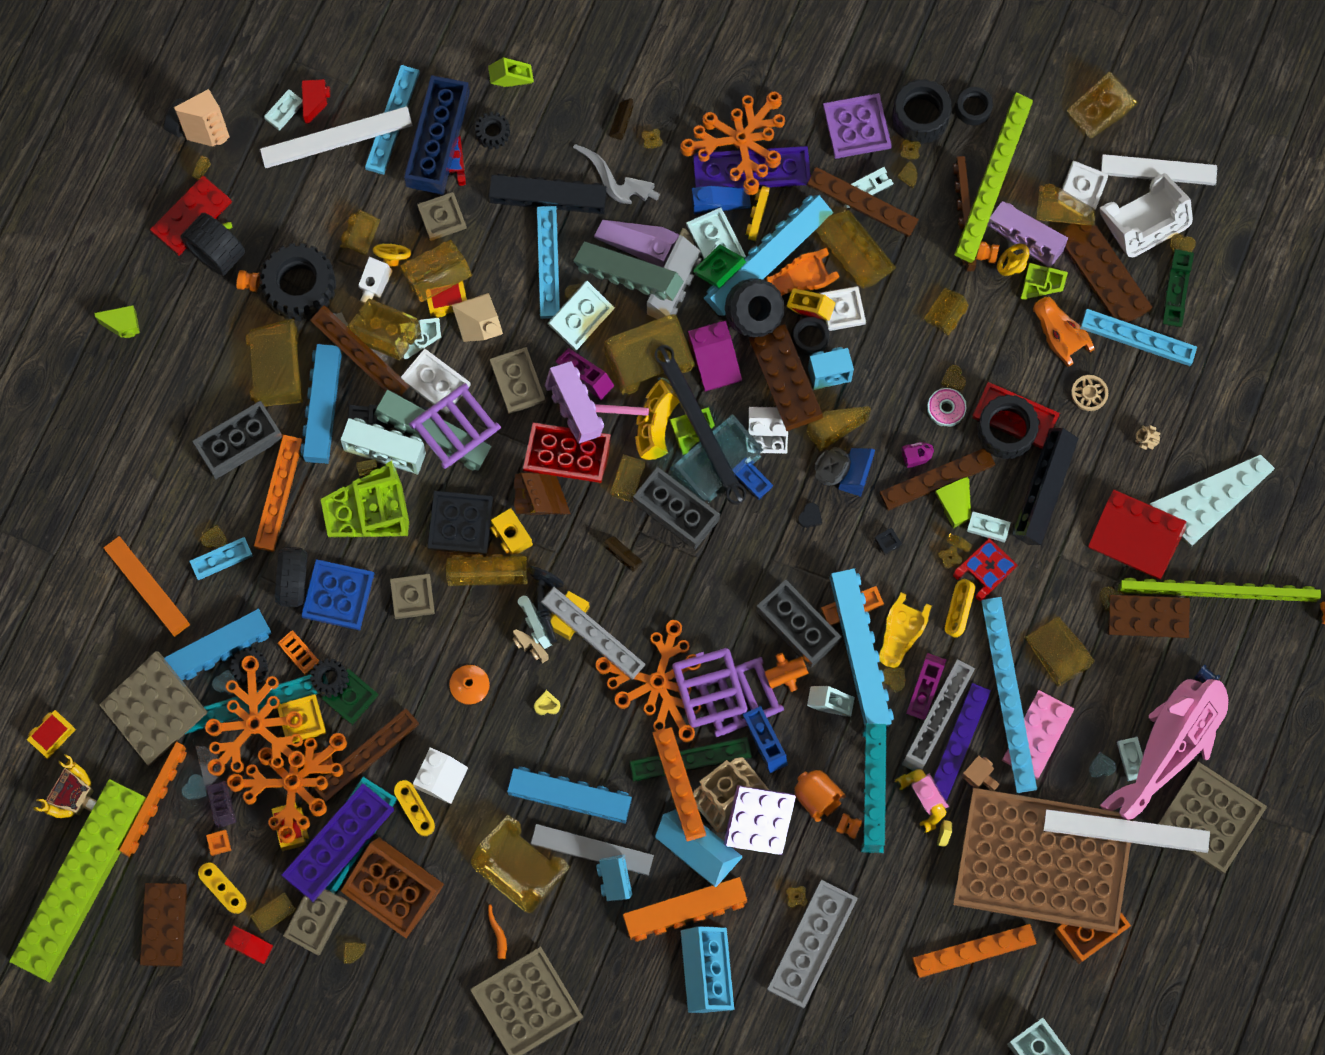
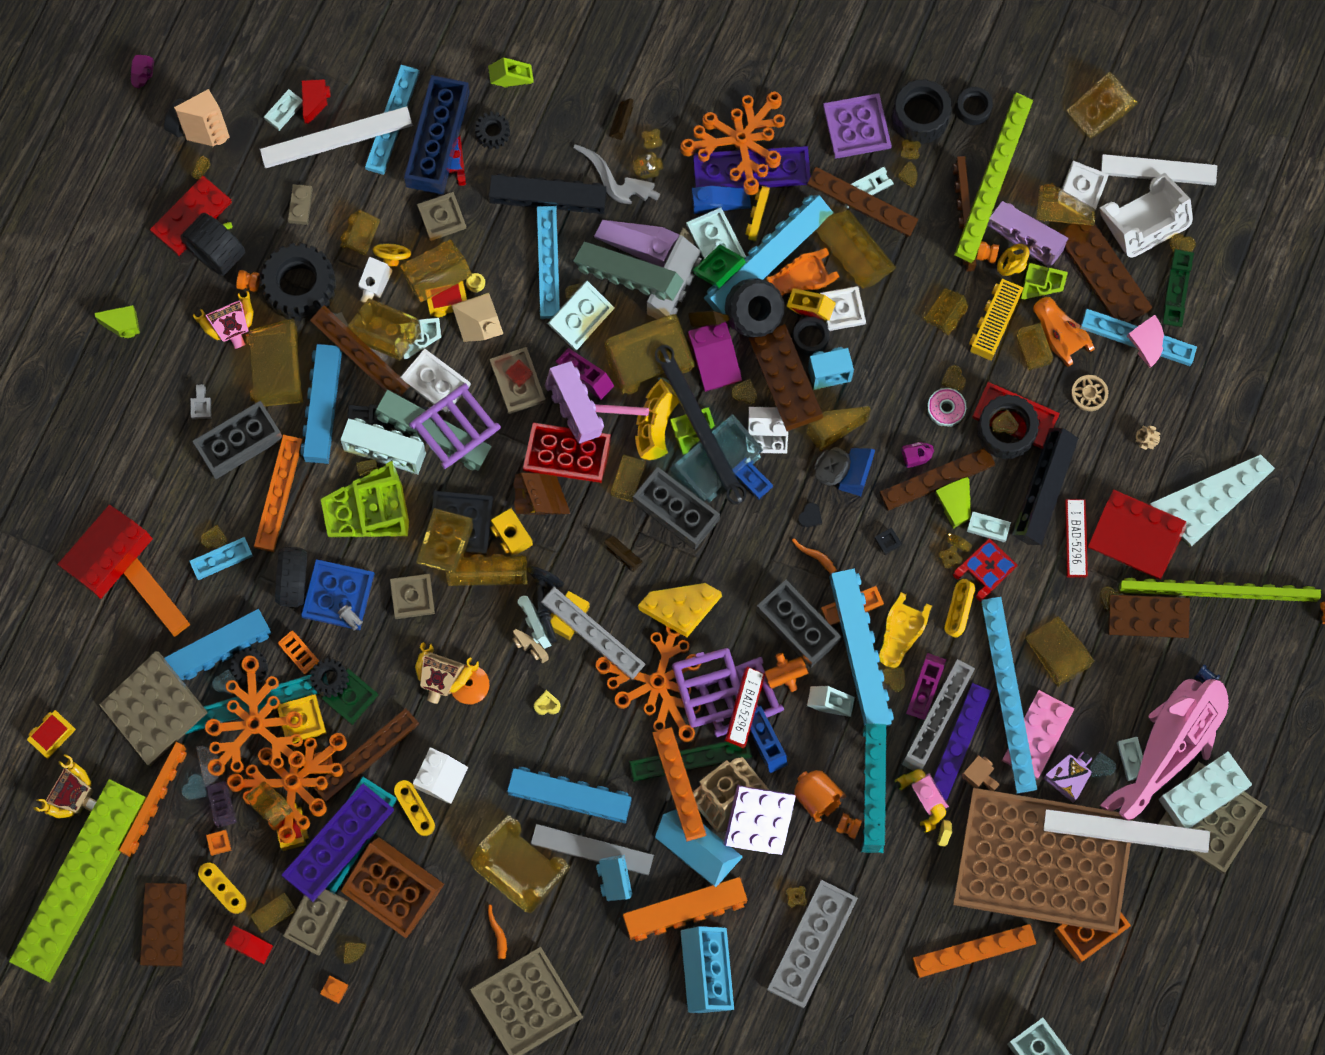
none -> red slope [57,504,153,599]
none -> magenta rock [131,55,154,88]
none -> light grey plate [191,384,212,419]
none -> torso [193,291,253,349]
none -> clear yellow panel [246,781,292,827]
none -> dark tan plate [288,184,313,225]
none -> orange plate [320,976,348,1004]
none -> light grey pin [338,605,363,631]
none -> torso [415,642,479,703]
none -> clear yellow slope [416,508,473,574]
none -> light yellow plate [466,273,485,292]
none -> clear red plate [505,359,533,388]
none -> clear yellow head [634,152,663,179]
none -> yellow plate [638,583,722,637]
none -> dark brown slope [688,311,730,327]
none -> tile [725,667,765,748]
none -> clear yellow tile [732,379,757,404]
none -> orange animal [792,538,837,575]
none -> yellow brick [969,279,1023,361]
none -> clear yellow tile [992,410,1018,435]
none -> clear yellow panel [1016,323,1053,370]
none -> lavender torso [1043,752,1092,803]
none -> white tile [1065,499,1088,578]
none -> bright pink brick [1127,315,1164,368]
none -> light aqua brick [1159,751,1252,828]

